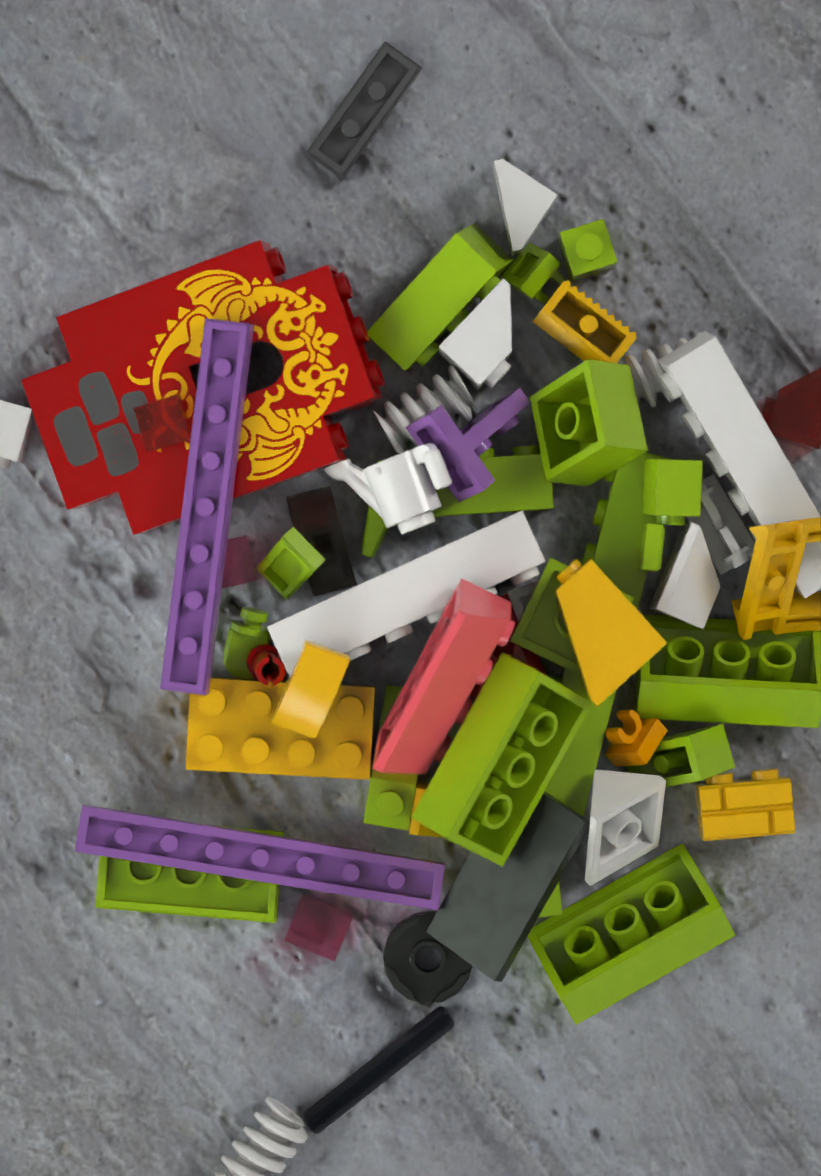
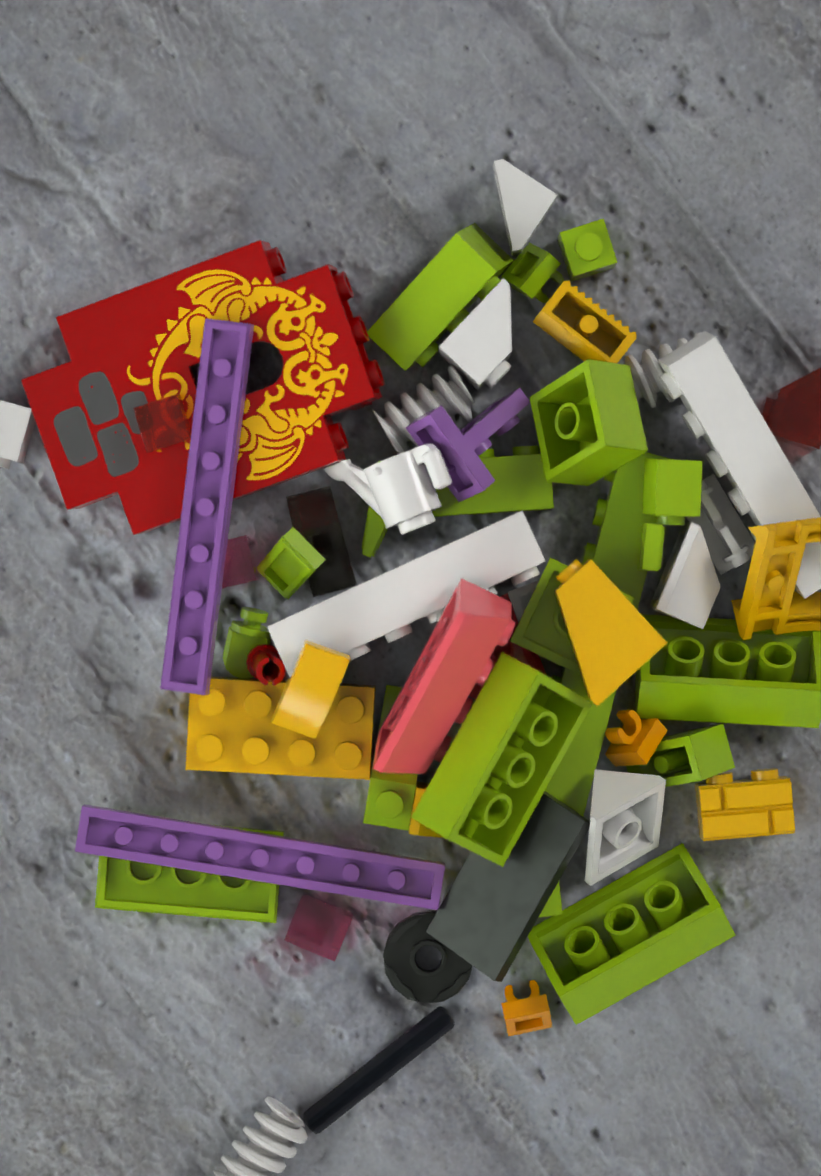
dark grey tile [306,41,422,181] -> none
none -> light orange tile [501,980,553,1037]

